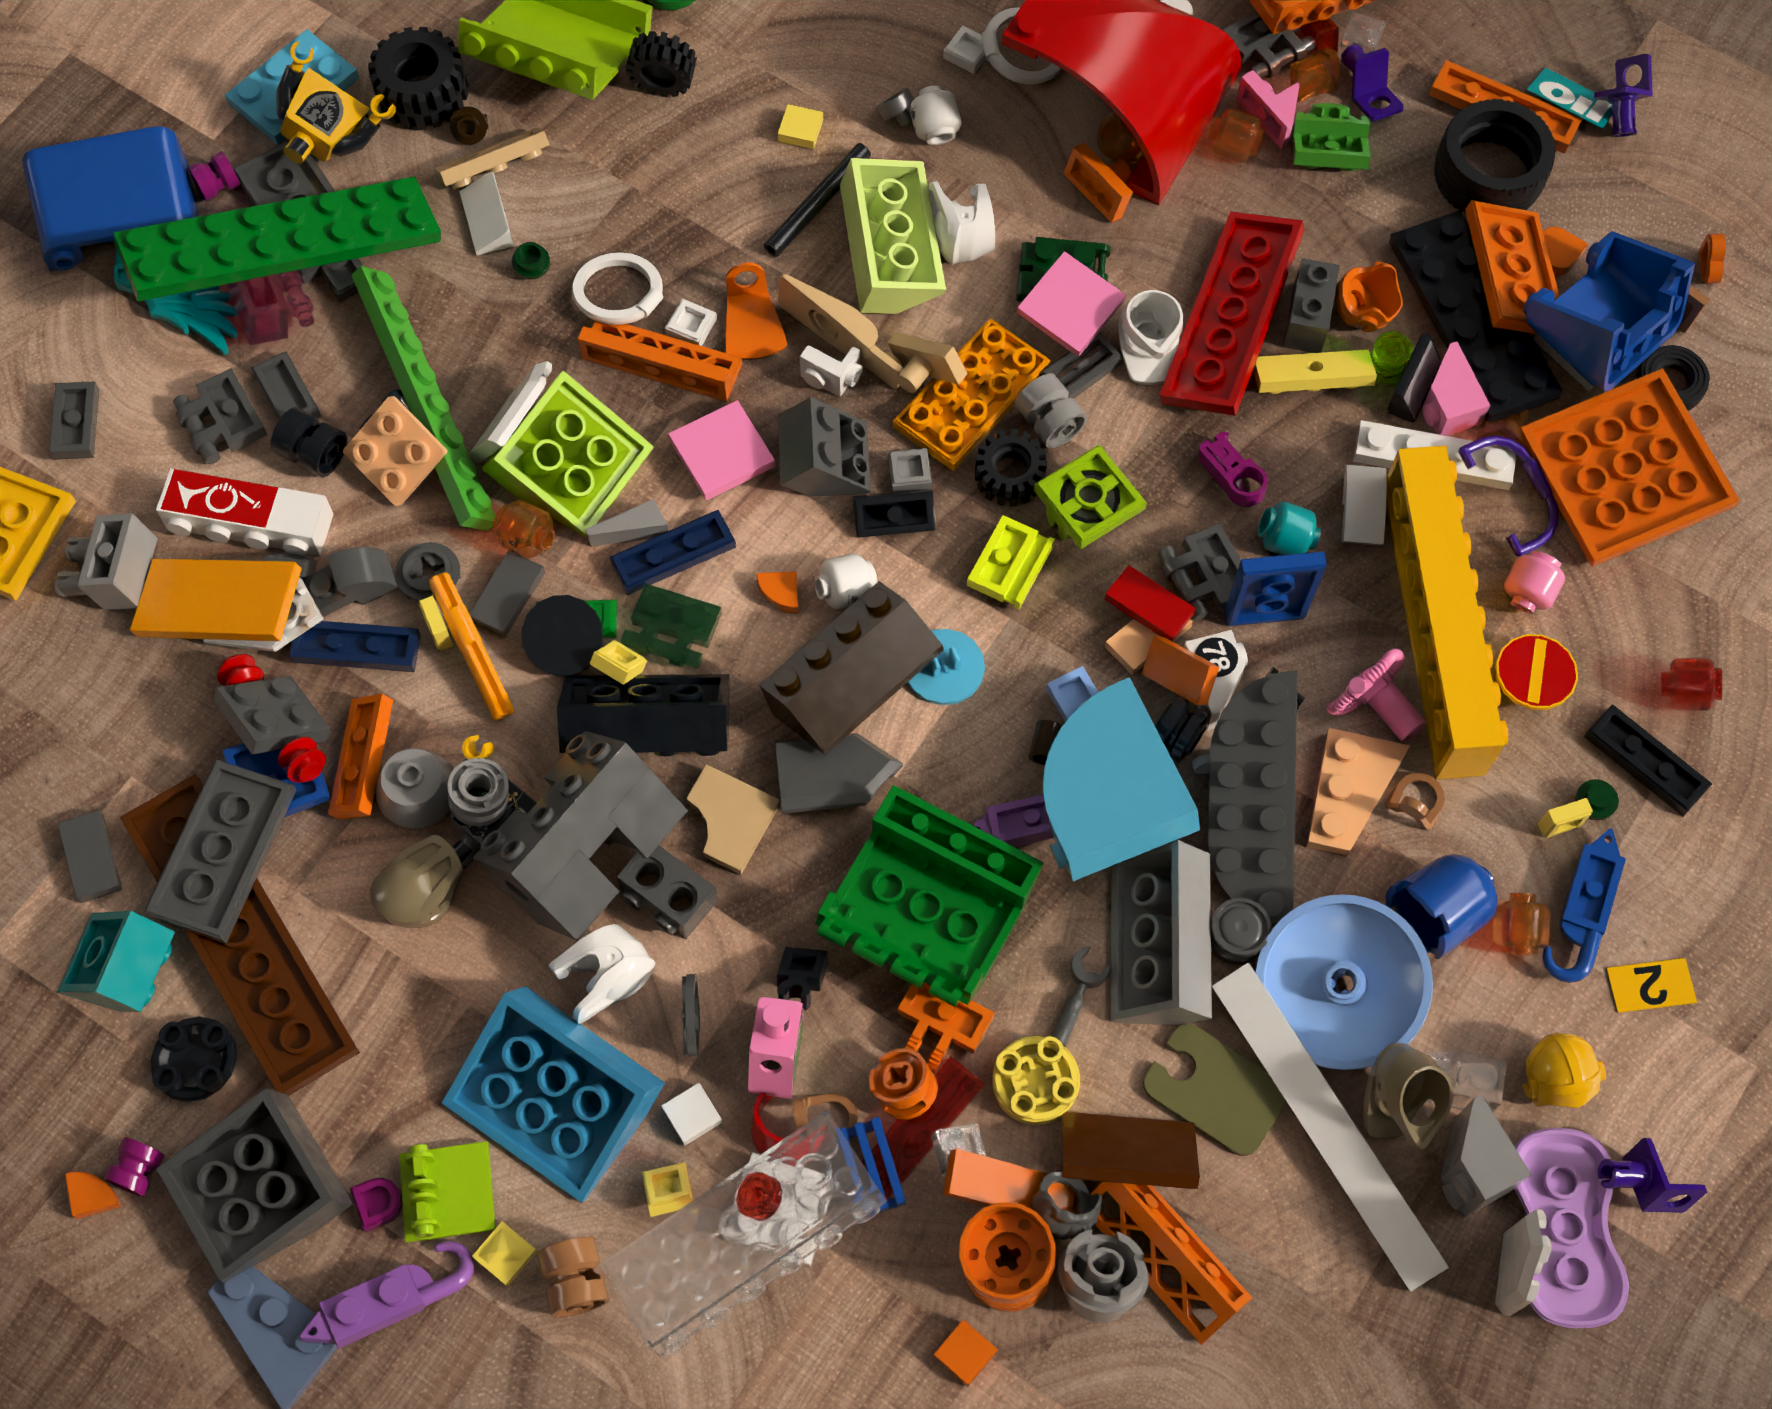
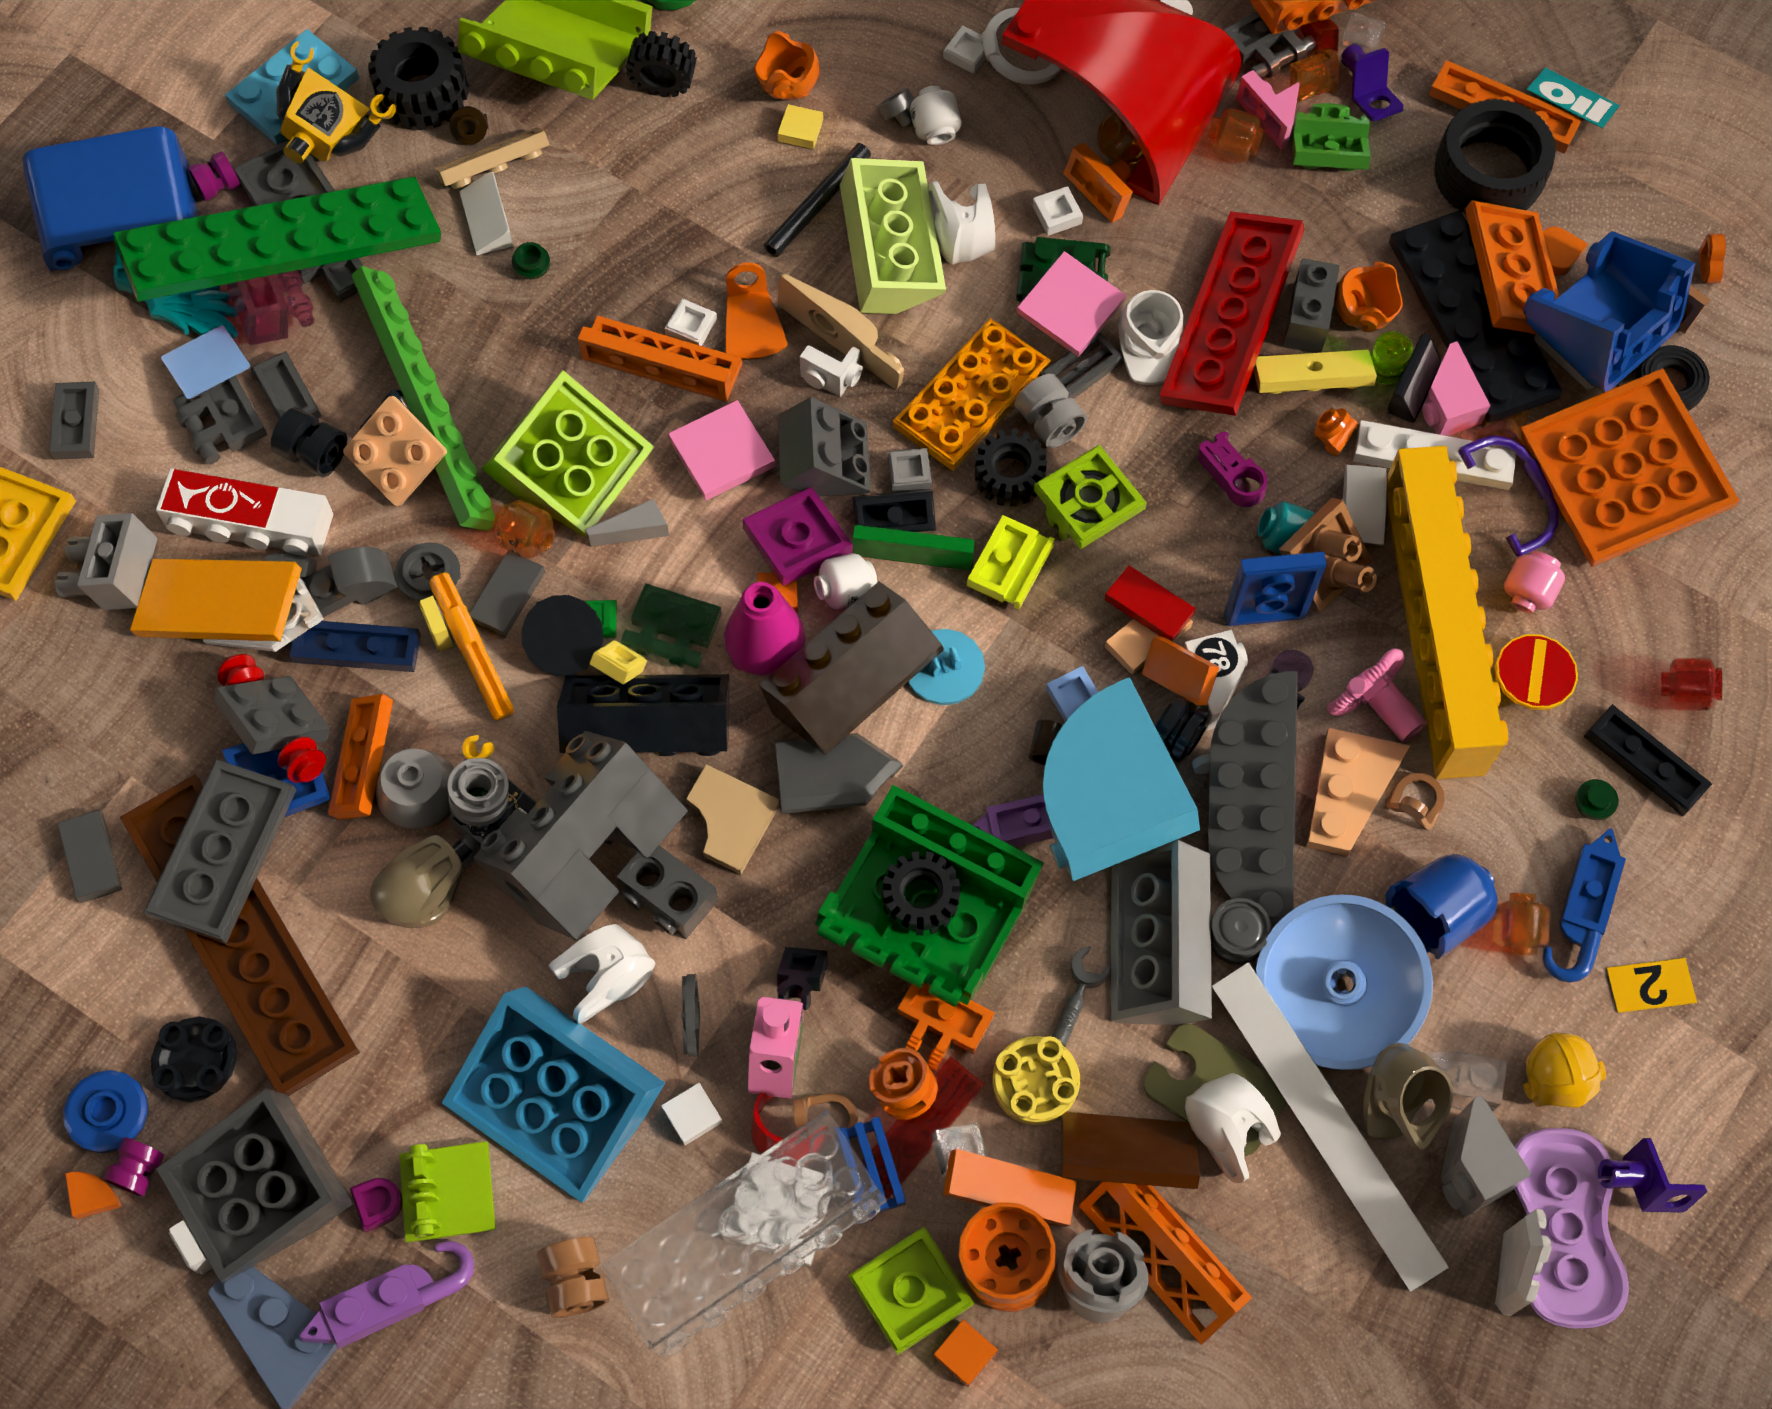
teal slope [57,910,175,1012] -> none
white tile [469,361,552,463] -> none
light yellow tile [472,1221,537,1288] -> none
white piece [572,252,663,325] -> none
dark blue tile [609,509,736,595] -> none
light yellow tile [642,1162,695,1217] -> none
clear red tile [736,1172,782,1221] -> none
tan tile [887,332,968,393] -> none
dark grey piece [1032,1170,1102,1240] -> none
dark grey plate [1158,523,1241,621] -> none
light yellow tile [1537,798,1593,838] -> none
dark purple bracket [1594,54,1653,137] -> none
none -> blue wheel [63,1070,148,1153]
none -> light blue sticker [161,325,250,399]
none -> white tile [169,1220,212,1275]
none -> dark pink cone [724,582,805,676]
none -> magenta plate [743,487,853,586]
none -> orange cap [754,31,820,100]
none -> lime plate [848,1226,974,1356]
none -> green tile [853,525,975,571]
none -> black tyre [882,851,960,936]
none -> white plate [1032,186,1083,236]
none -> white helmet [1185,1073,1281,1183]
none -> tile [1271,650,1314,692]
none -> medium nougat plate [1279,498,1377,613]
none -> orange plate [1314,408,1359,456]

